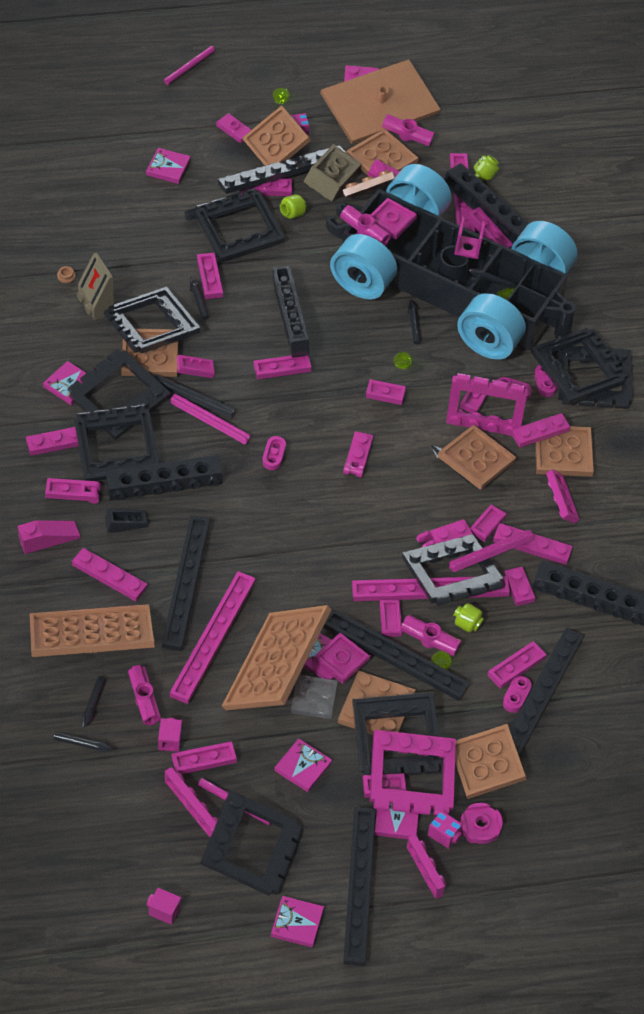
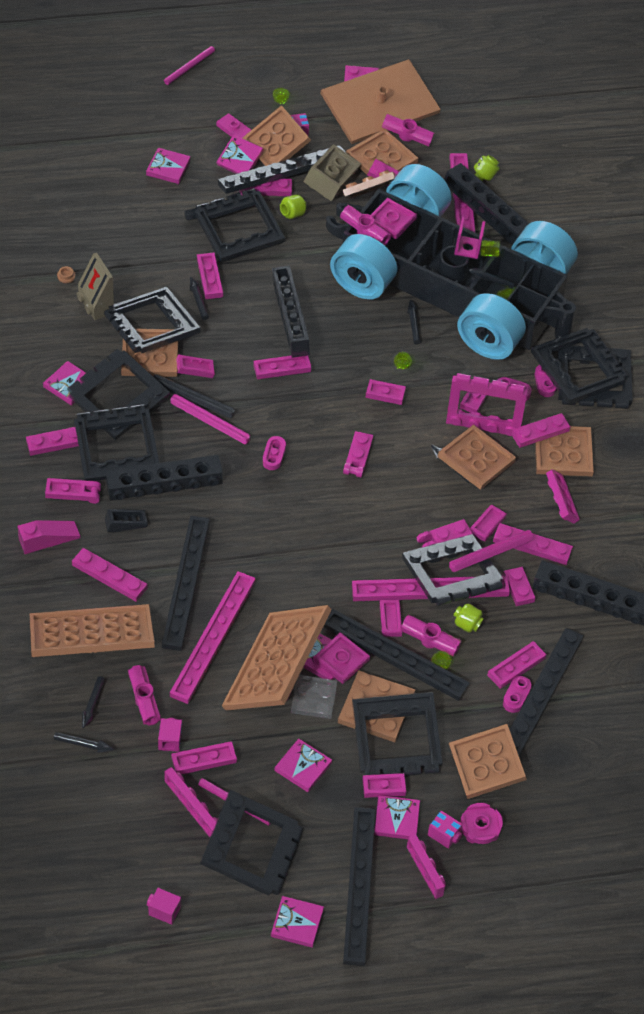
dark pink hinge [370,730,456,816] -> none
dark pink plate [466,207,513,249] -> none
none -> dark pink tile [216,134,264,174]
none -> clear neon green slope [481,240,500,256]

